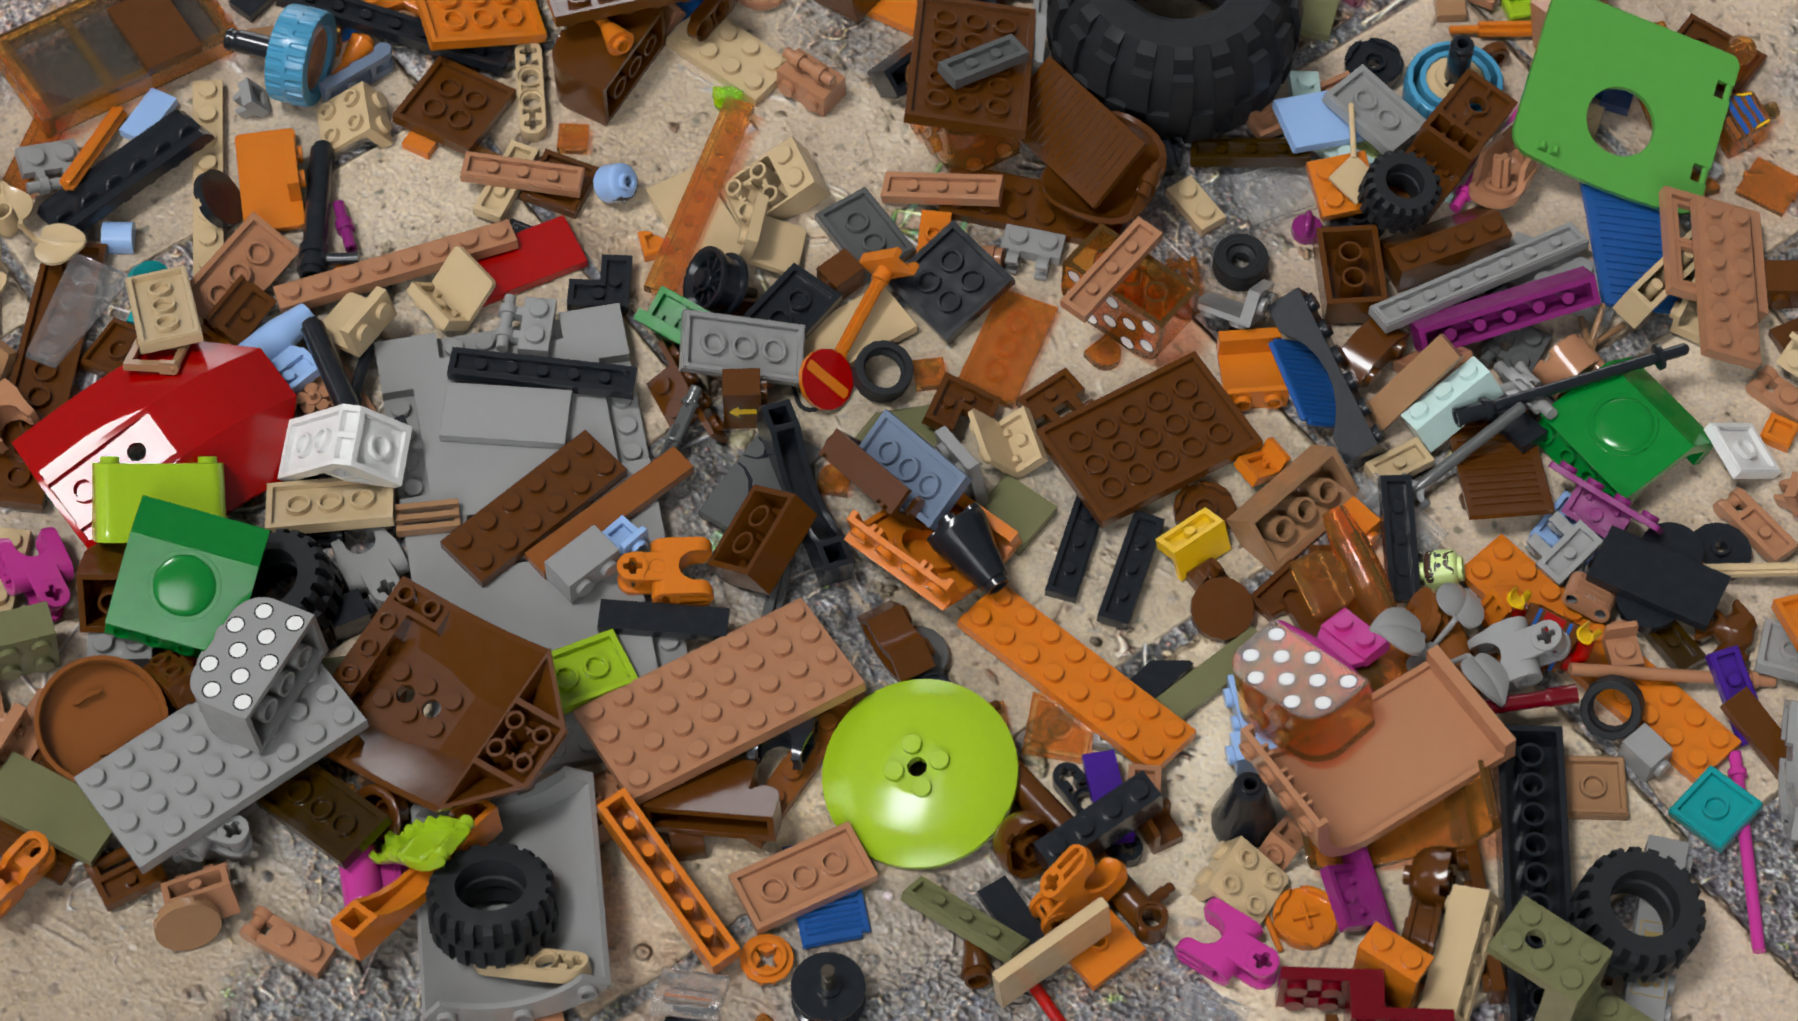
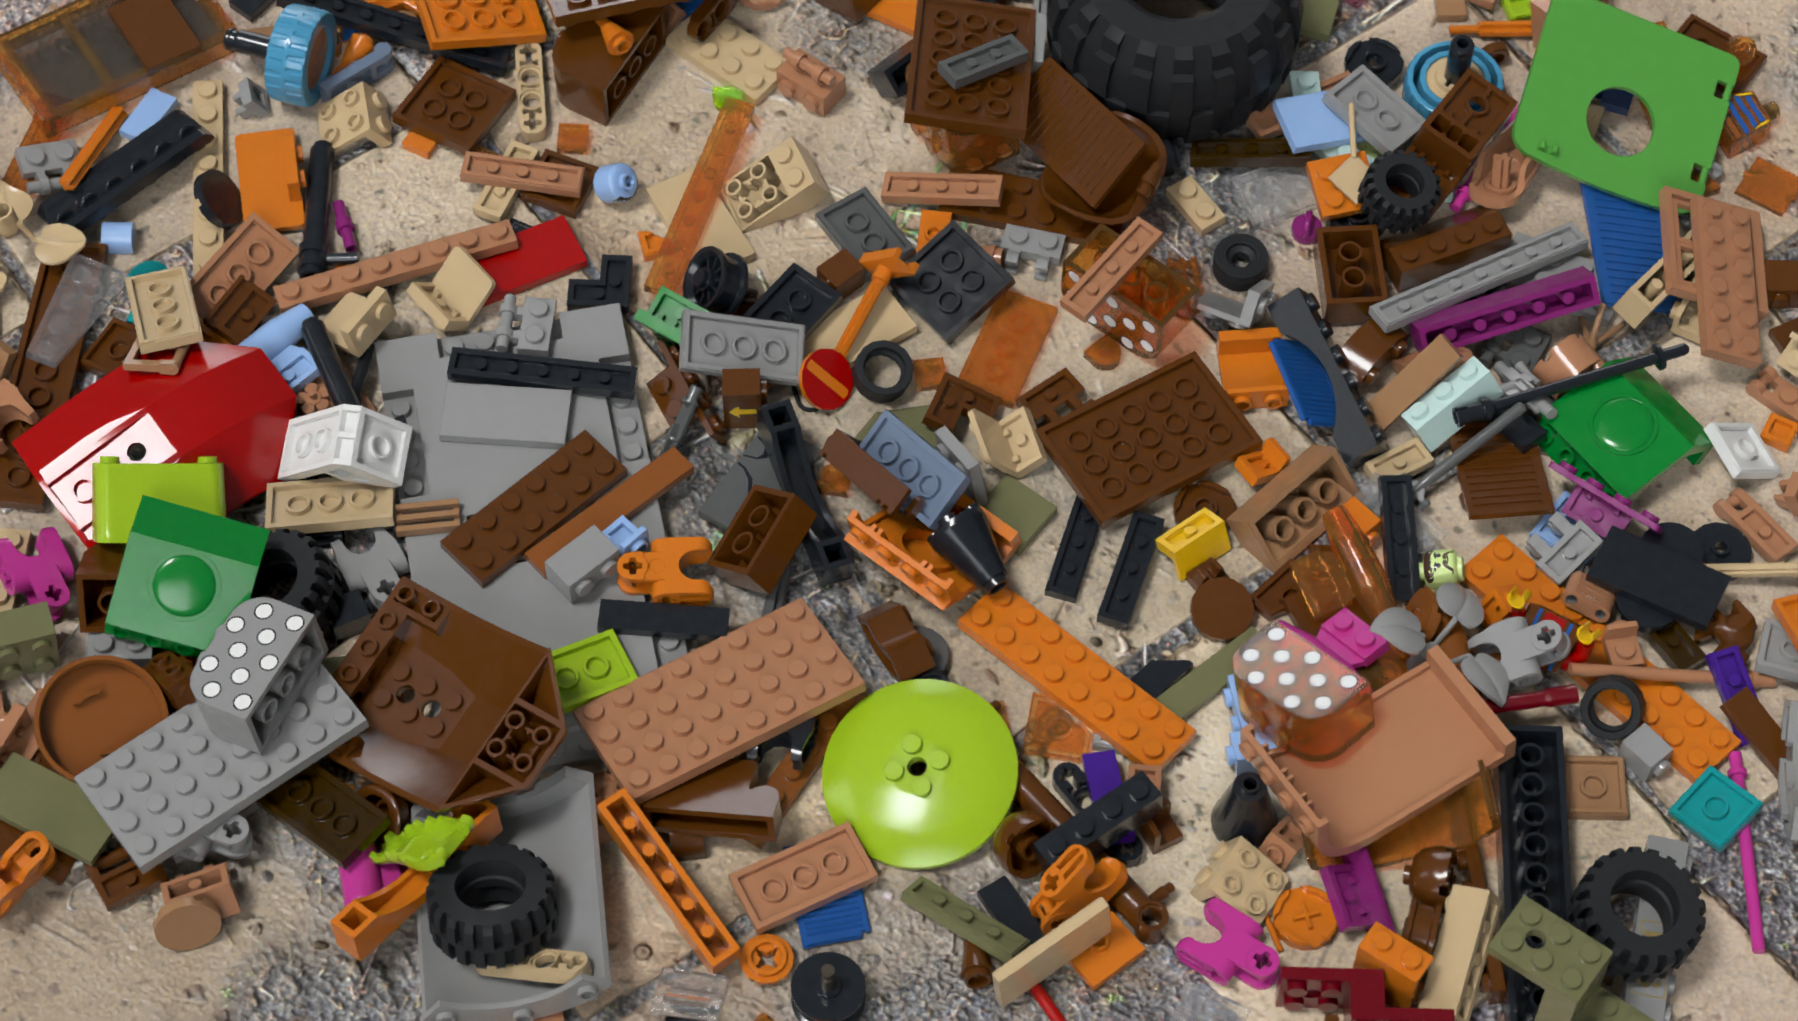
nougat plate [238,905,337,980] -> none
tan bracket [737,193,806,274] -> none

